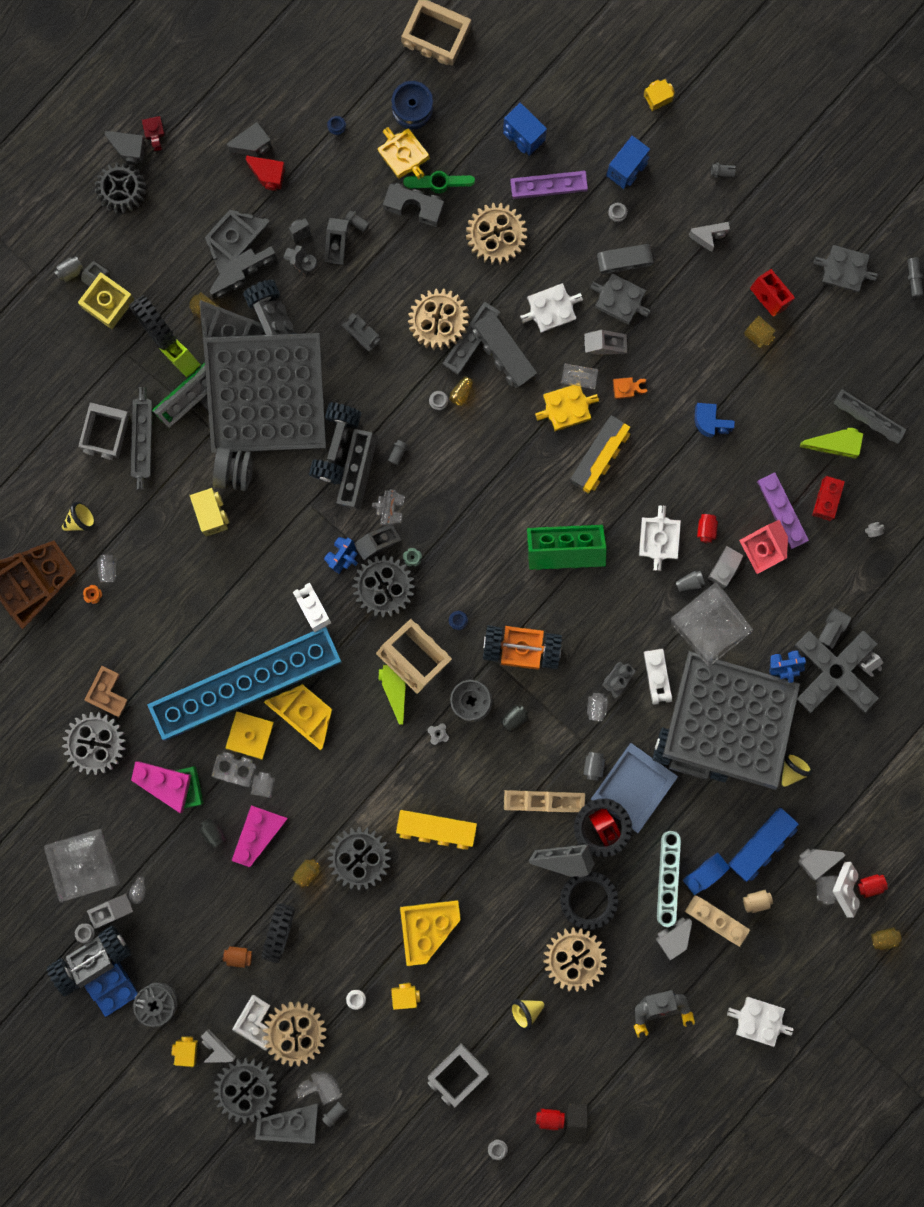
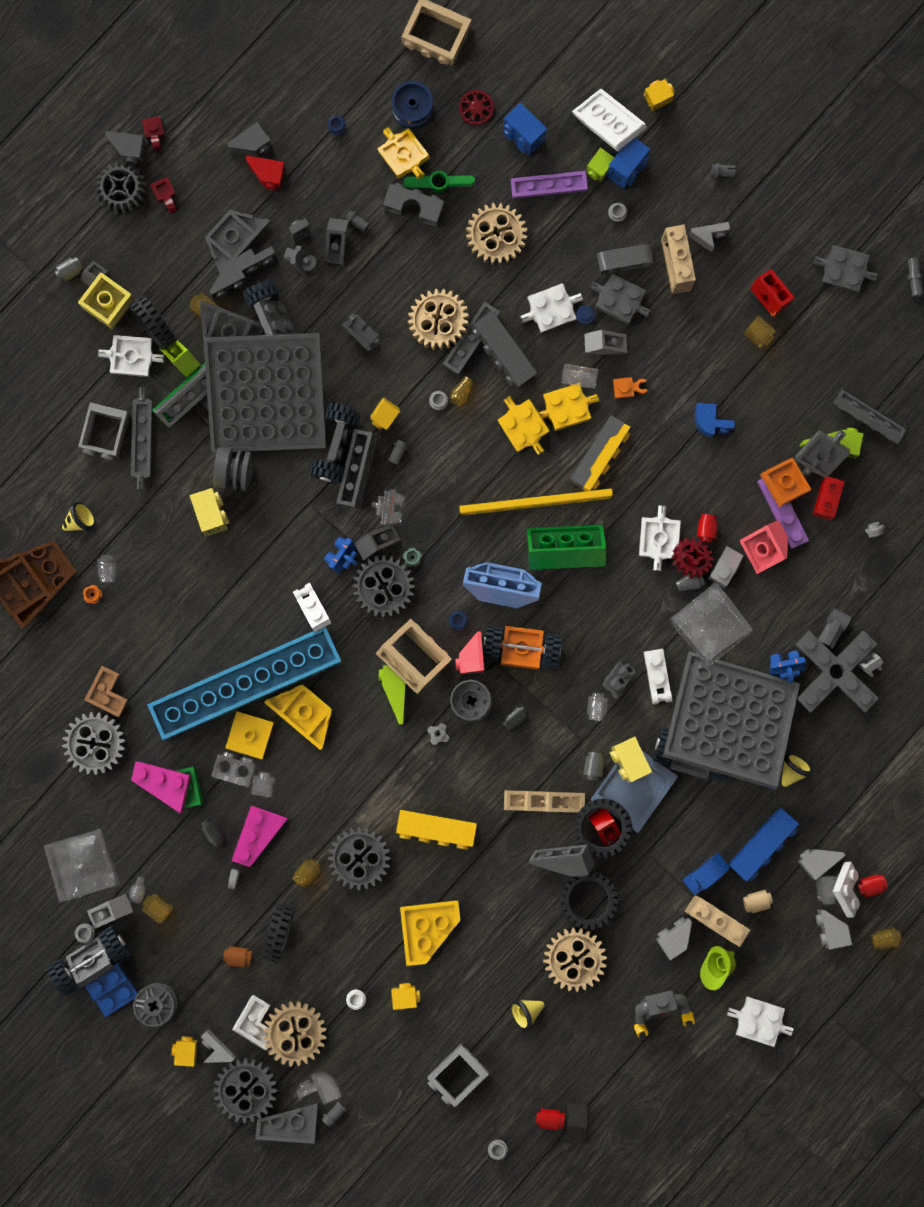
light aqua beam [657,831,681,927] -> none
none -> white plate [98,335,164,377]
none -> clear yellow brick [142,894,174,924]
none -> dark red plate [150,177,177,214]
none -> light grey tile [228,869,241,890]
none -> yellow brick [370,397,400,430]
none -> coral slope [456,632,484,674]
none -> dark red wheel [459,90,494,126]
none -> yellow tile [459,489,613,516]
none -> medium blue wedge [463,562,542,608]
none -> yellow plate [498,396,550,455]
none -> white tile [572,89,647,151]
none -> dark blue plate [576,306,595,325]
none -> lime brick [586,148,614,182]
none -> light yellow brick [610,737,652,782]
none -> tan window [661,225,696,294]
none -> dark red gear [671,538,714,579]
none -> lime piece [700,946,736,990]
none -> orange plate [760,457,812,507]
none -> dark grey plate [795,430,850,479]
none -> light grey slope [816,909,852,950]

